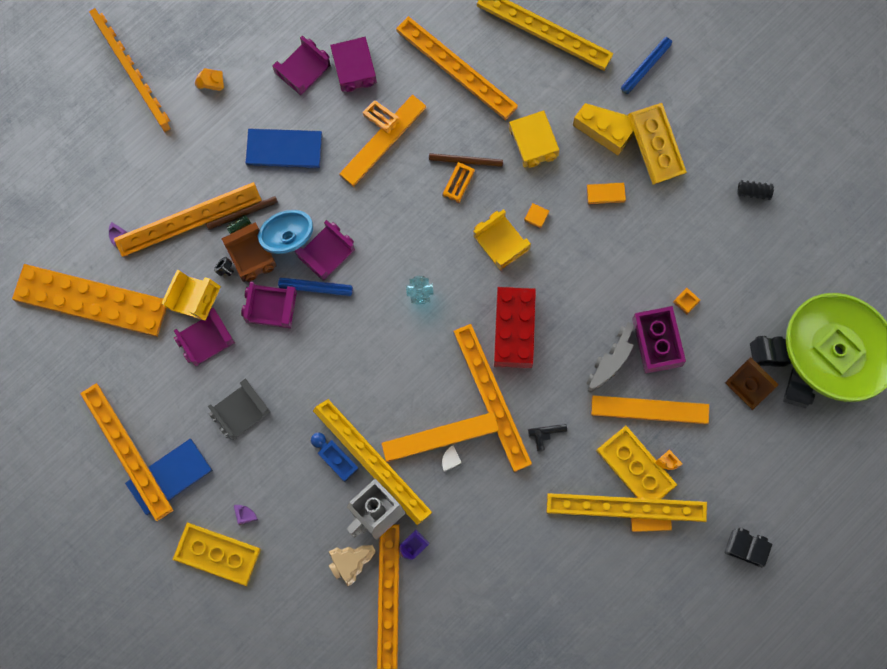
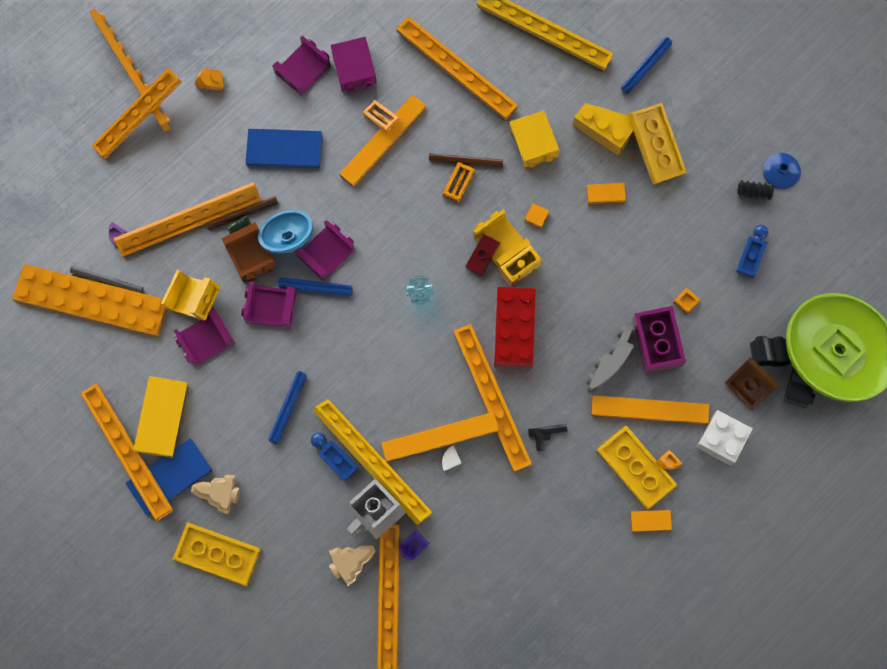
dark grey panel [208,378,270,440] -> none
black tile [214,257,234,276] -> none
medium lavender tile [234,505,258,525] -> none
yellow tile [547,493,707,522] -> none
black brick [724,528,773,568] -> none
none -> dark grey bar [70,266,143,293]
none -> light orange tile [92,67,182,159]
none -> yellow tile [133,376,188,458]
none -> tan rock [191,475,240,514]
none -> blue axle [268,371,307,444]
none -> dark red plate [465,234,500,276]
none -> yellow brick [500,245,542,287]
none -> white brick [696,410,753,466]
none -> blue plate [736,225,769,278]
none -> blue dish [763,153,801,189]

